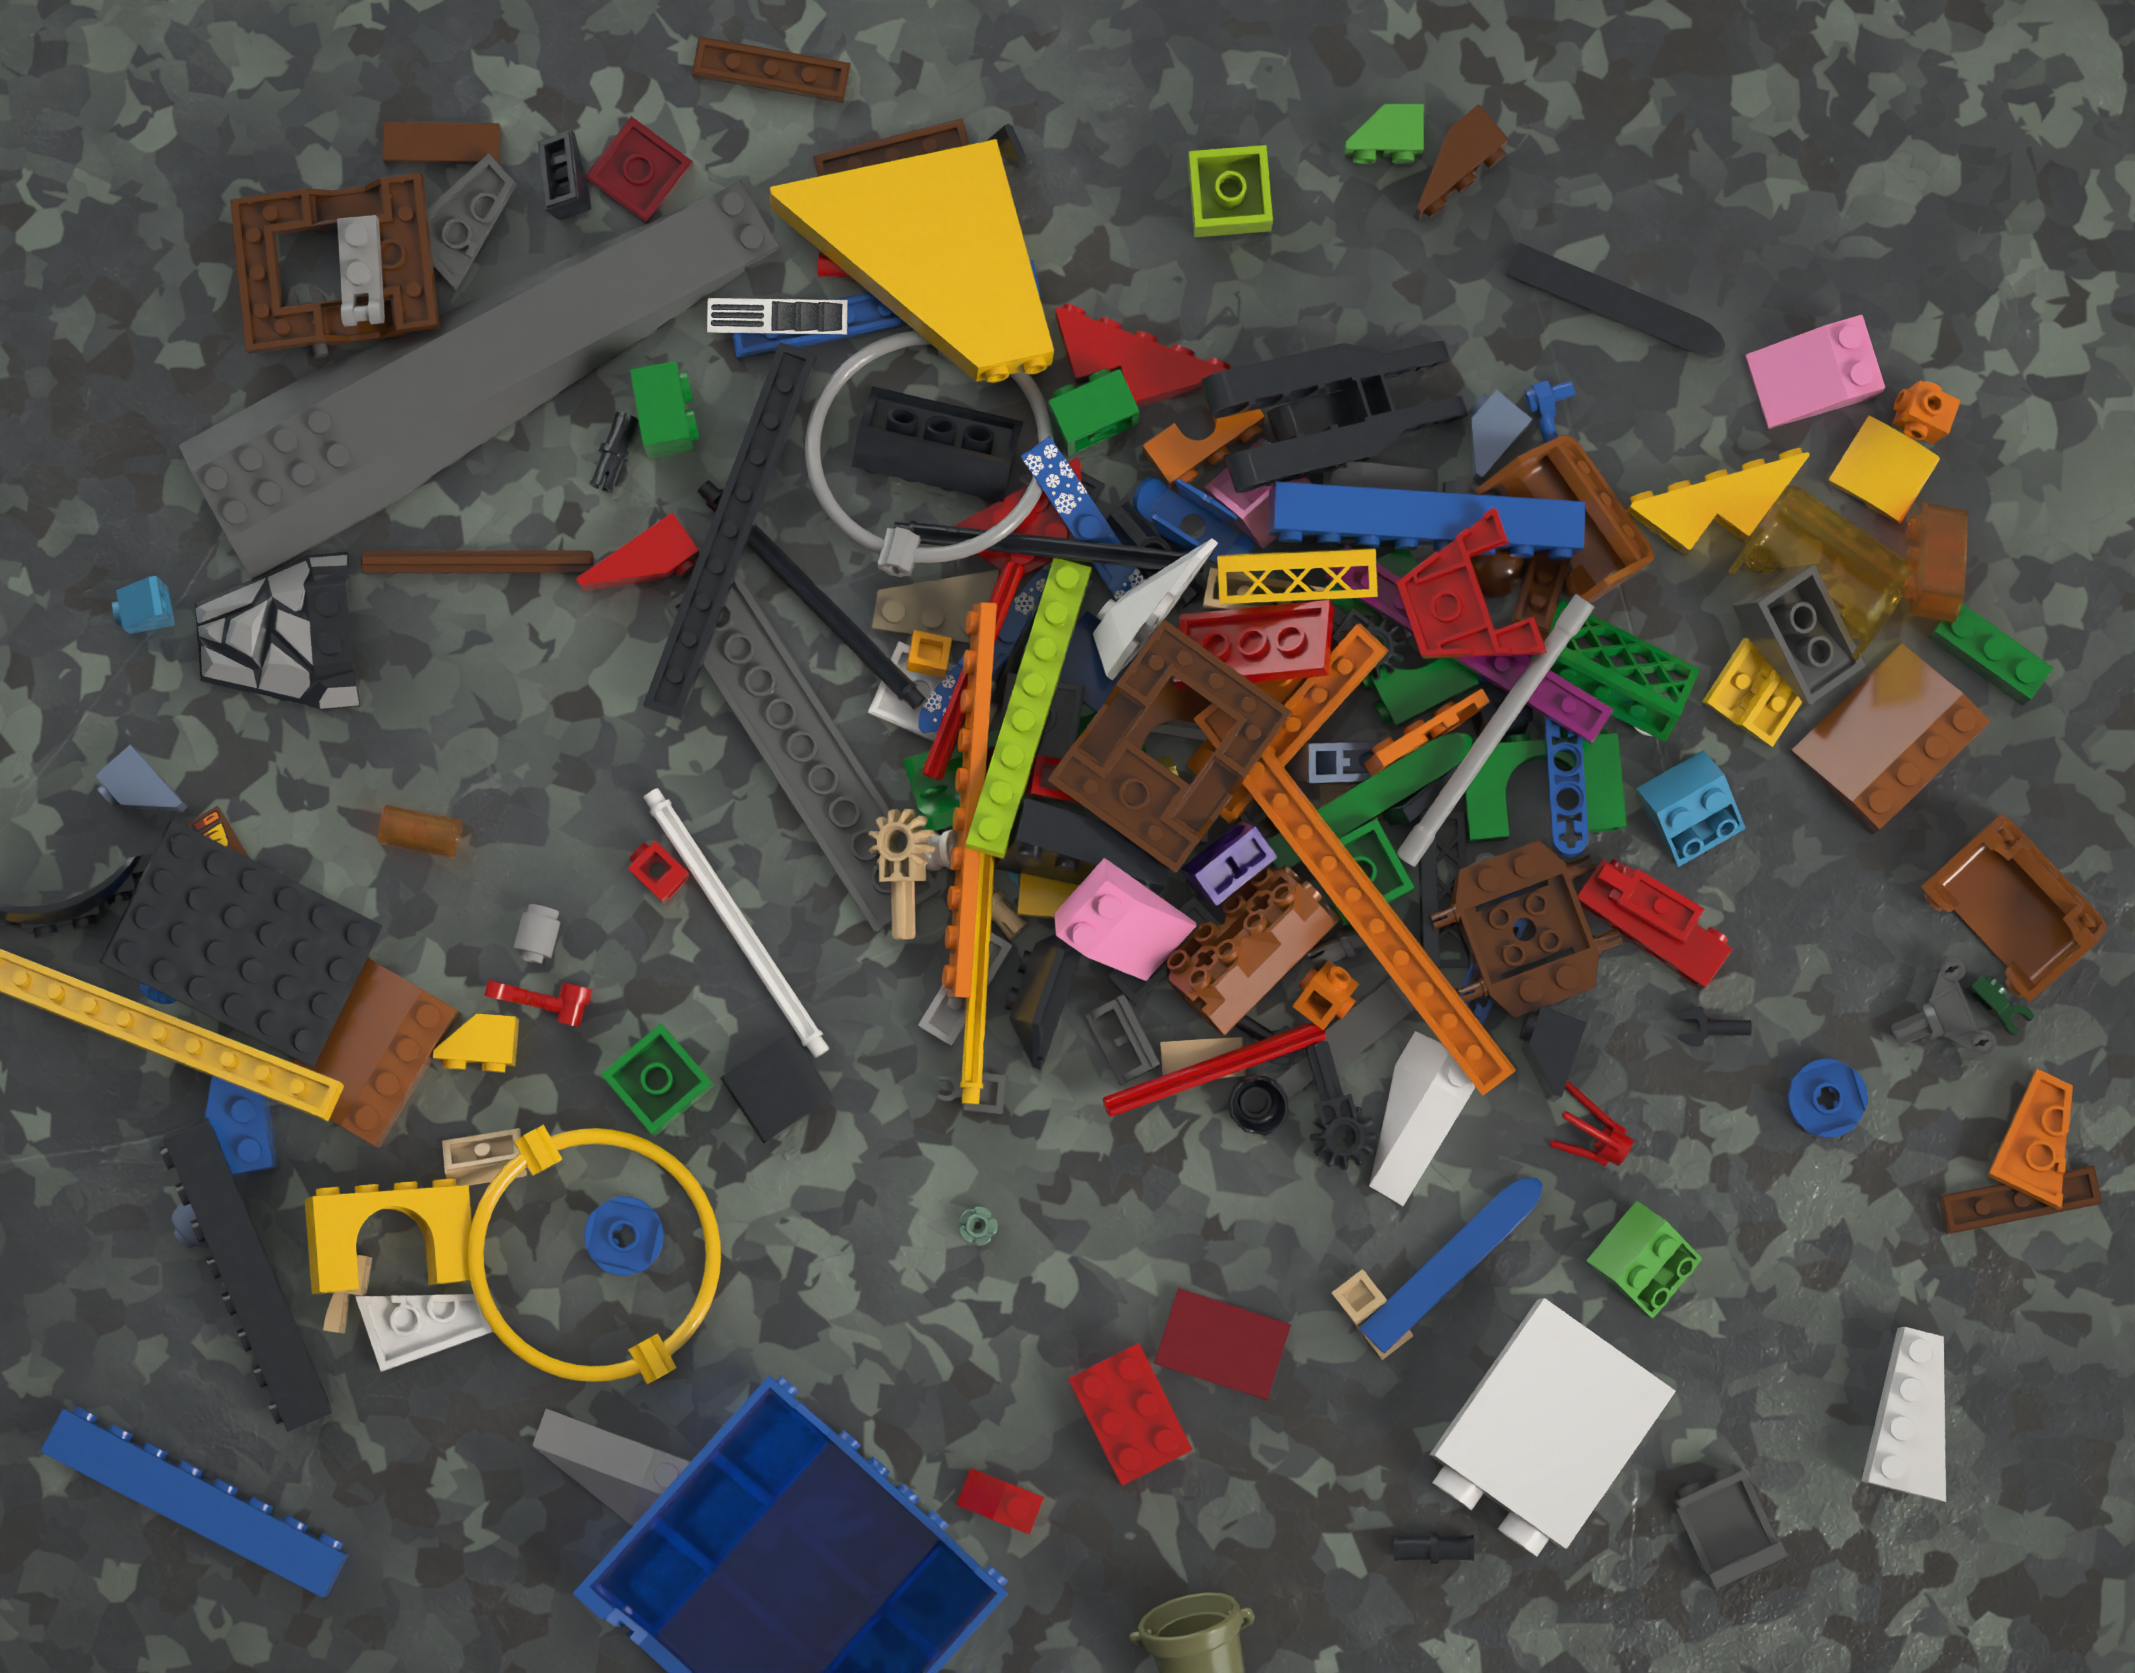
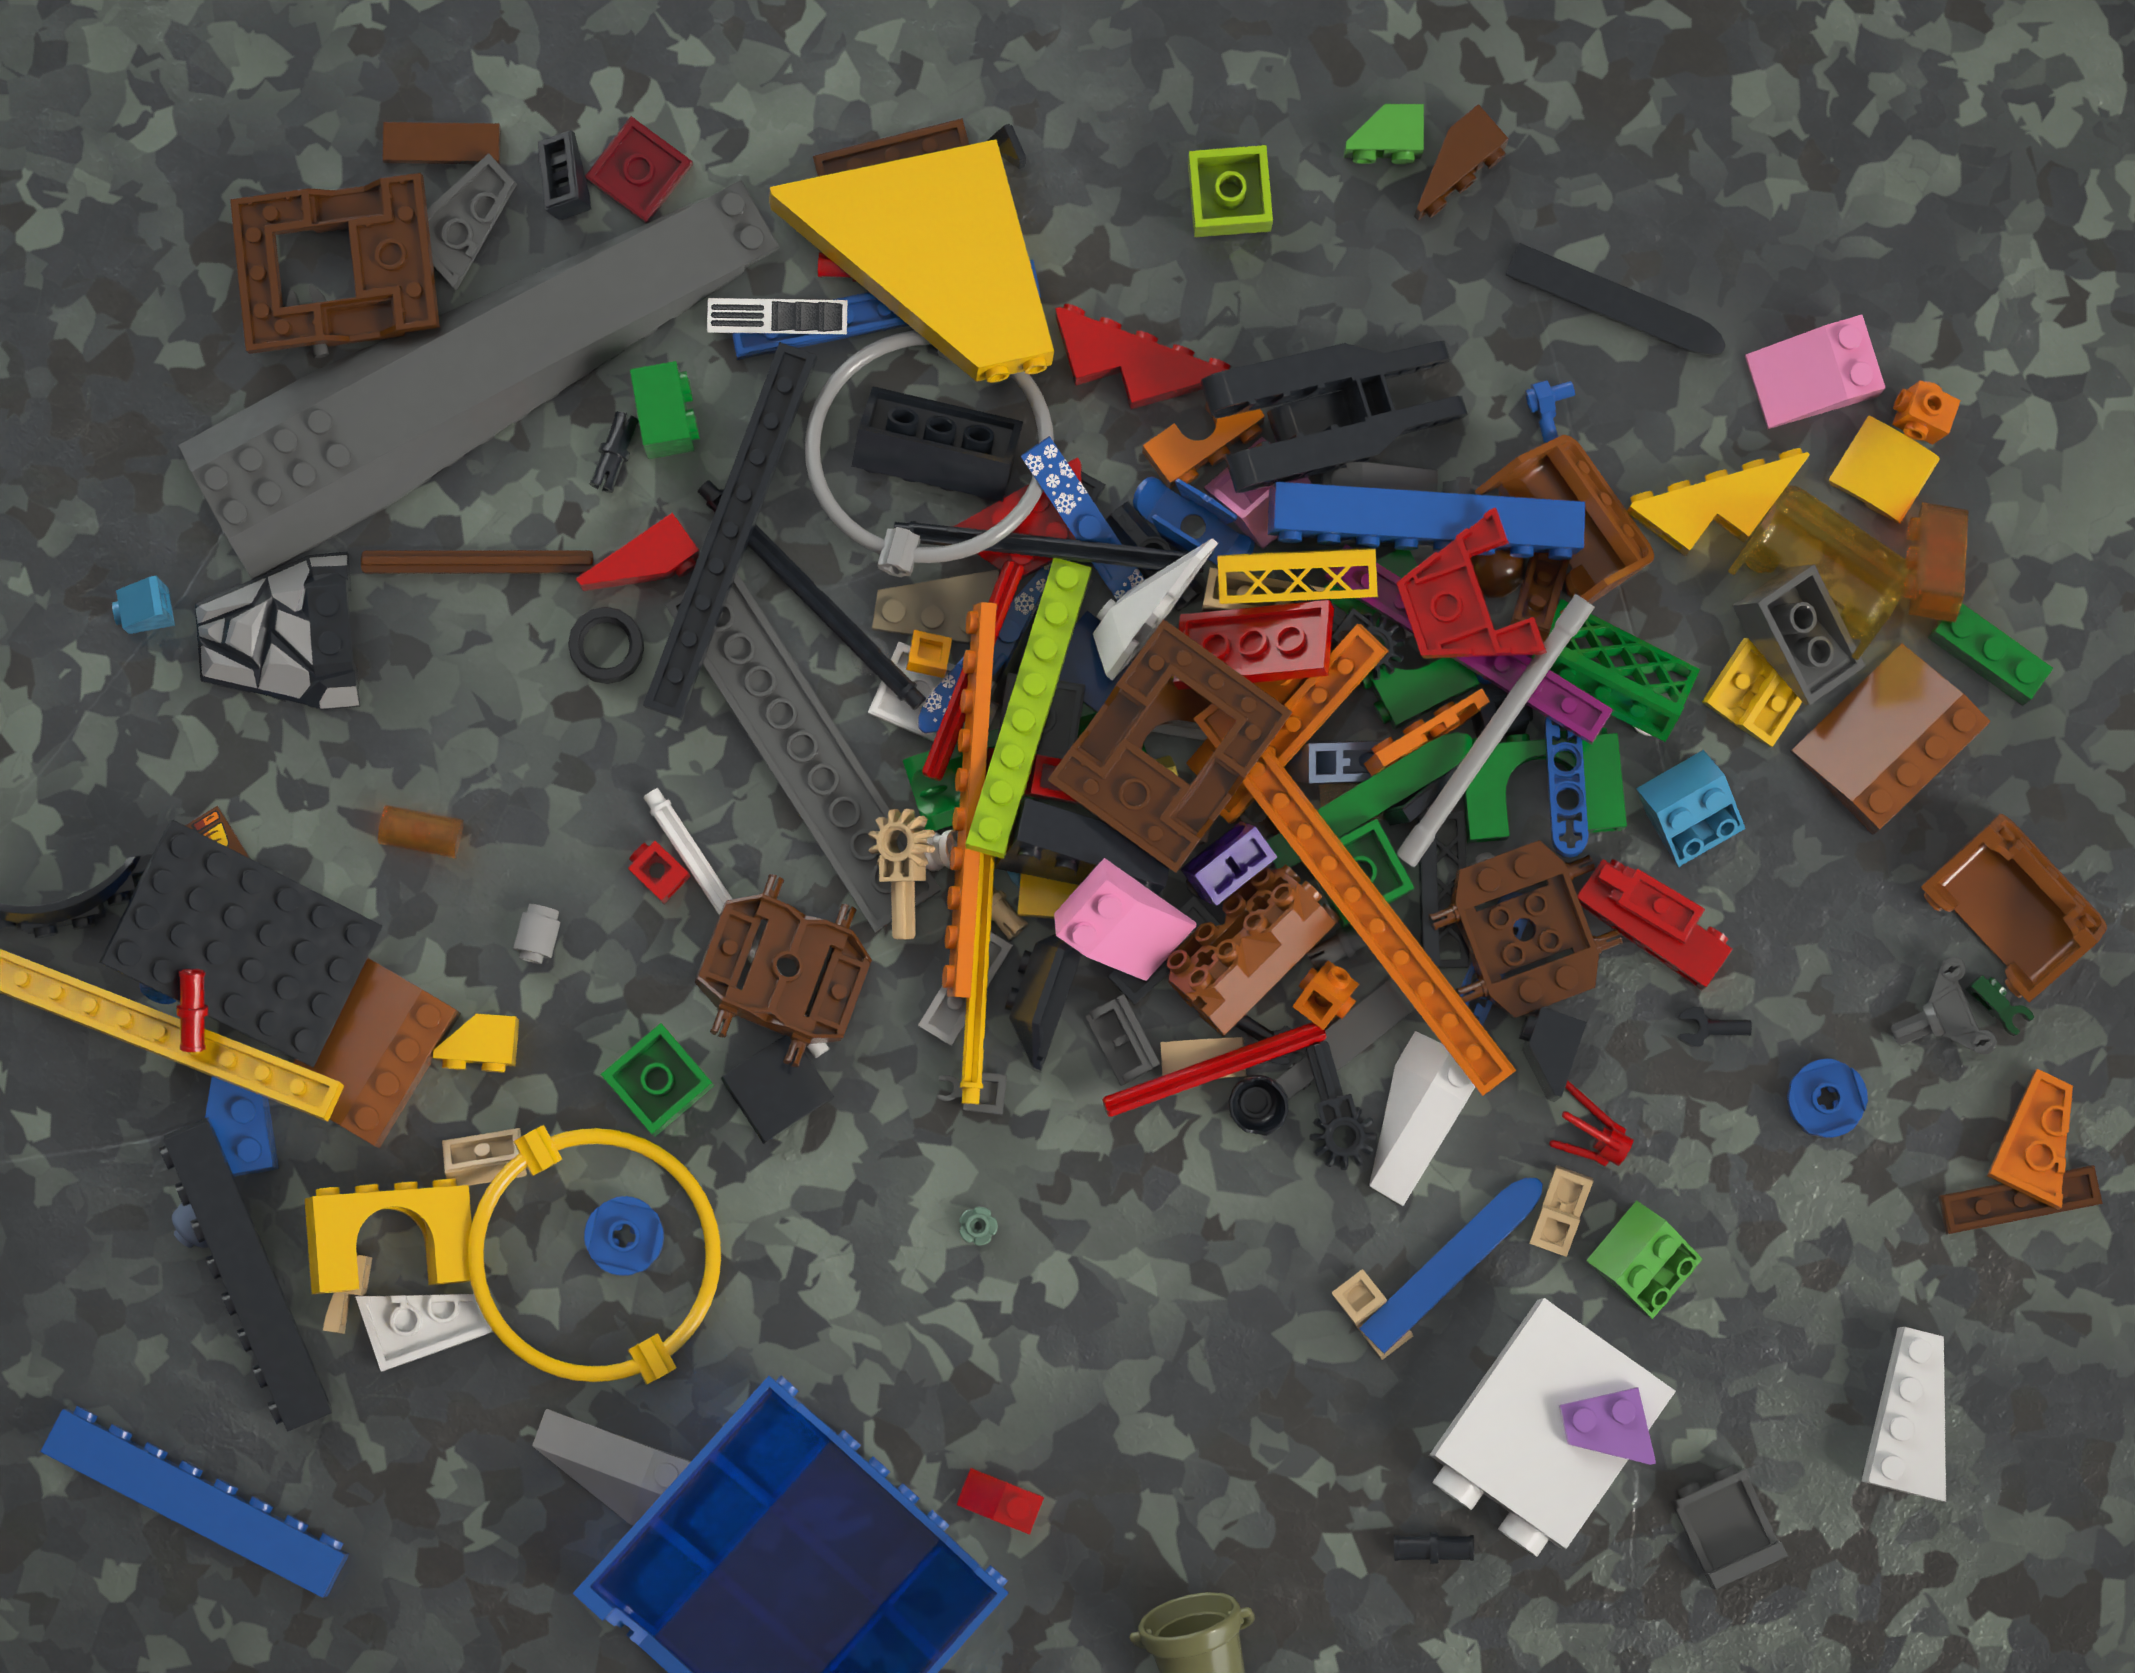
sand blue slope [95,744,188,812] -> none
light grey plate [337,215,385,327] -> none
red brick [484,980,593,1027] -> none
reddish brown tile [692,36,851,103] -> none
green brick [1048,368,1139,457] -> none
red brick [1068,1343,1193,1486] -> none
dark red tile [1154,1288,1291,1400] -> none
sand blue slope [1468,389,1532,484] -> none
none -> red pin [176,969,208,1052]
none -> black tyre [568,607,644,684]
none -> reddish brown piece [695,874,872,1067]
none -> tan slope [1529,1165,1593,1257]
none -> medium lavender wing [1559,1387,1656,1465]

